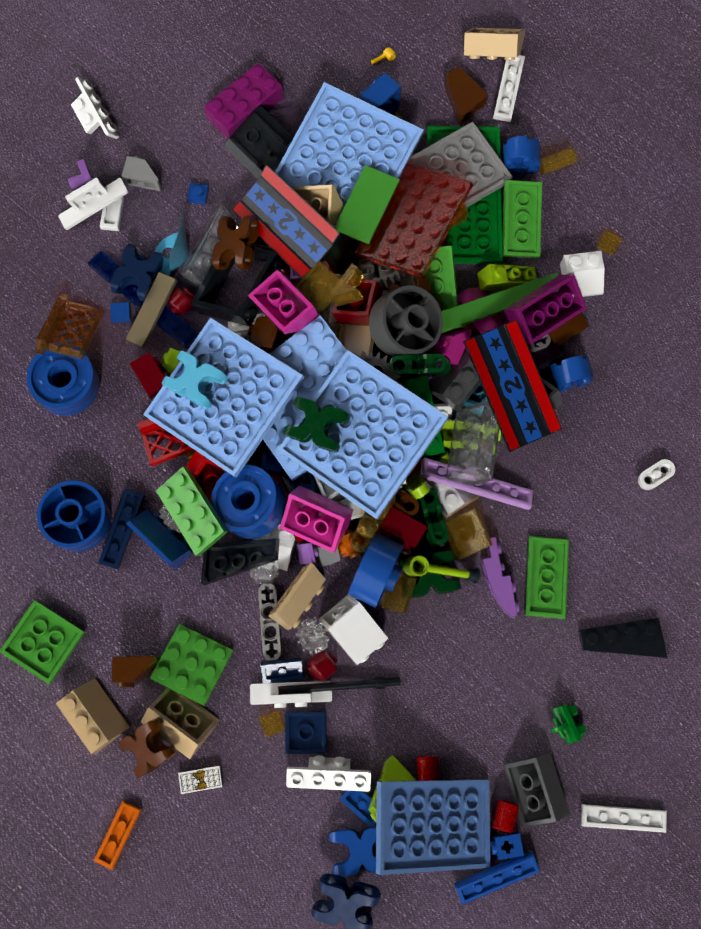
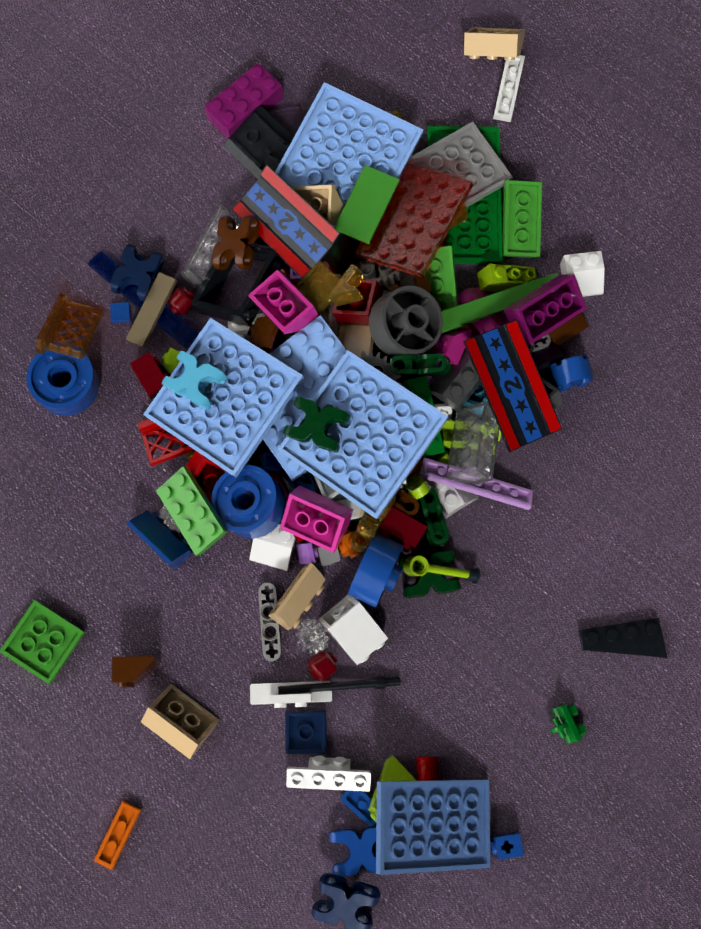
blue piece [37,480,112,552] -> none
tan slope [56,678,131,754] -> none
white bracket [59,177,128,230] -> none
medium lavender panel [68,159,93,191] -> none
white bracket [71,77,120,139] -> none
dark blue plate [98,489,145,570] -> none
white tile [100,196,124,231] -> none
reddish brown piece [119,717,178,779] -> none
light grey slope [122,156,161,191] -> none
bright green plate [150,624,233,707] -> none
medium azure piece [155,209,189,276] -> none
tile [178,766,223,794] -> none
blue plate [187,183,209,205] -> none
black wing [201,538,279,585] -> none
clear head [250,561,280,584] -> none
clear yellow tile [258,710,285,738] -> none
dark blue plate [261,657,304,683] -> none
blue brick [359,73,401,114] -> none
yellow hand [371,47,396,65] -> none
clear yellow piece [381,574,417,613] -> none
reddish brown slope [444,66,488,126] -> none
clear yellow tile [446,508,493,561] -> none
blue tile [454,850,540,905] -> none
medium lavender slope [481,537,519,618] -> none
red piece [492,800,520,833] -> none
blue brick [503,136,541,177] -> none
dark grey slope [504,752,570,827] -> none
bright green tile [525,536,569,619] -> none
clear yellow axle [539,147,577,175] -> none
white tile [581,804,667,833] -> none
clear yellow tile [596,230,622,256] -> none
white plate [638,459,675,490] -> none

